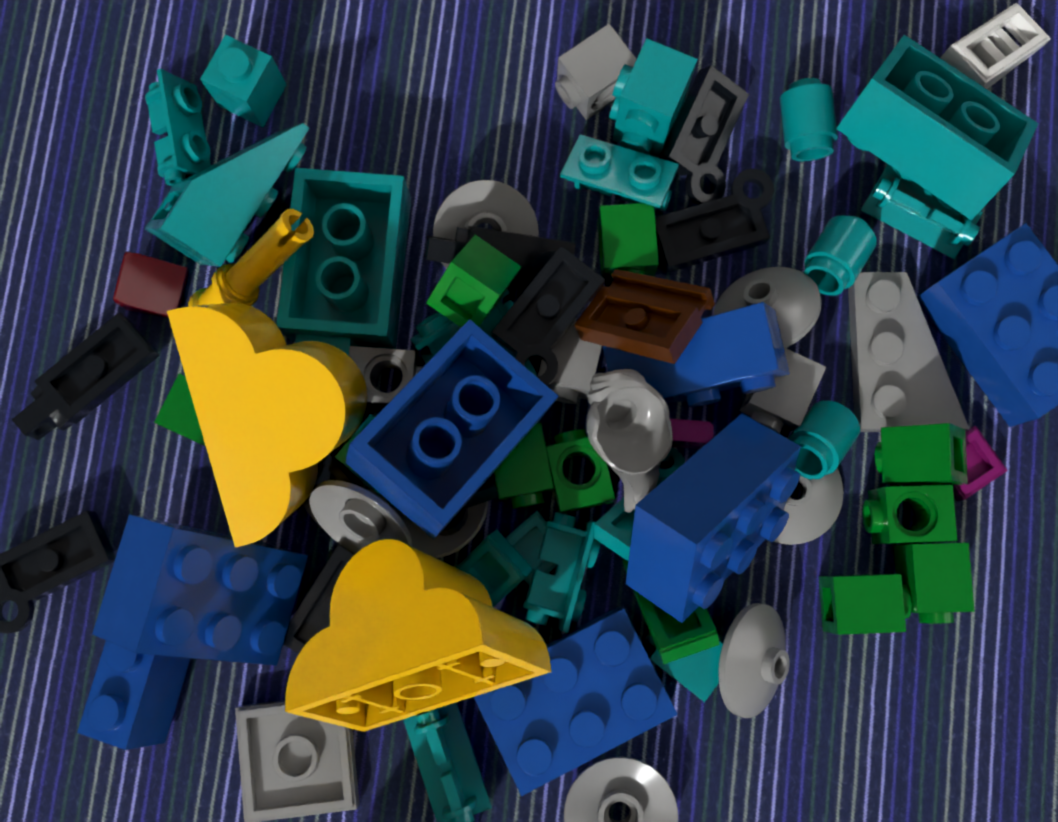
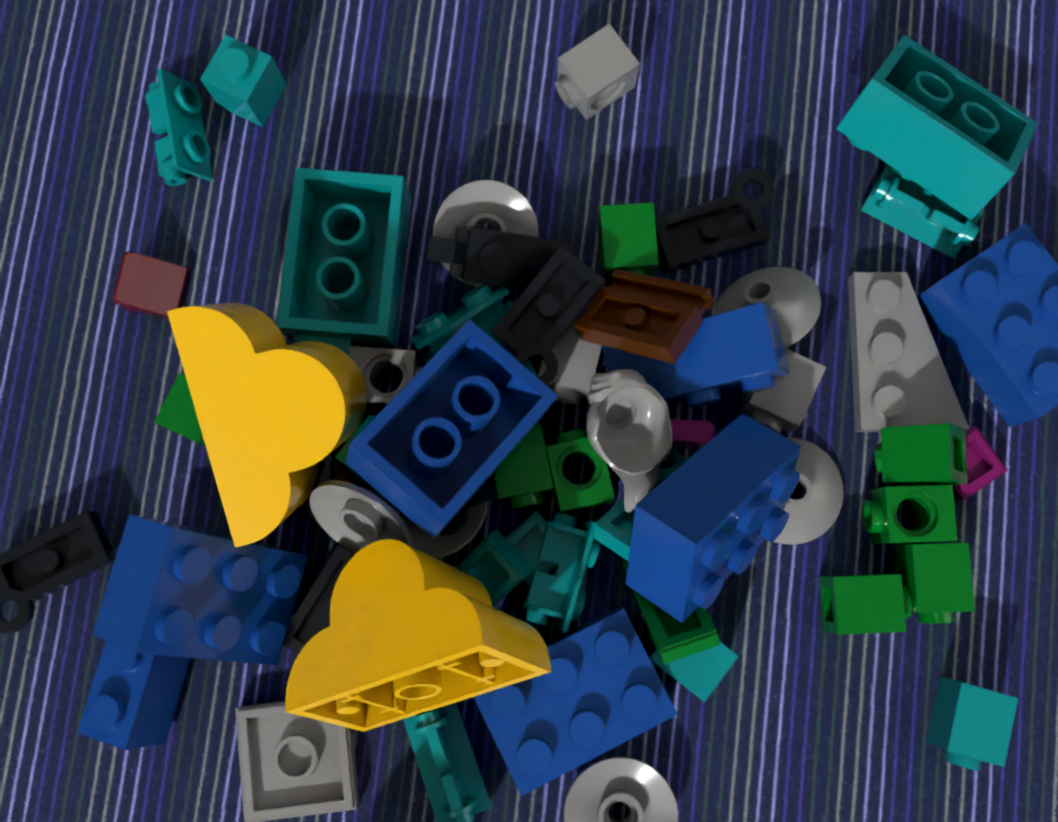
black hinge [11,312,160,440] -> none
teal slope [145,123,309,267] -> none
yellow pin [188,209,314,306] -> none
green brick [426,234,521,327] -> none
teal hinge [560,134,679,211] -> none
teal brick [609,38,698,158] -> none
black hinge [659,65,749,205] -> none
light grey dish [719,603,789,718] -> none
teal brick [779,78,838,162] -> none
teal brick [788,401,860,479] -> none
teal brick [803,215,877,296] -> none
white slope [941,3,1051,89] -> none
none -> teal brick [926,676,1018,771]

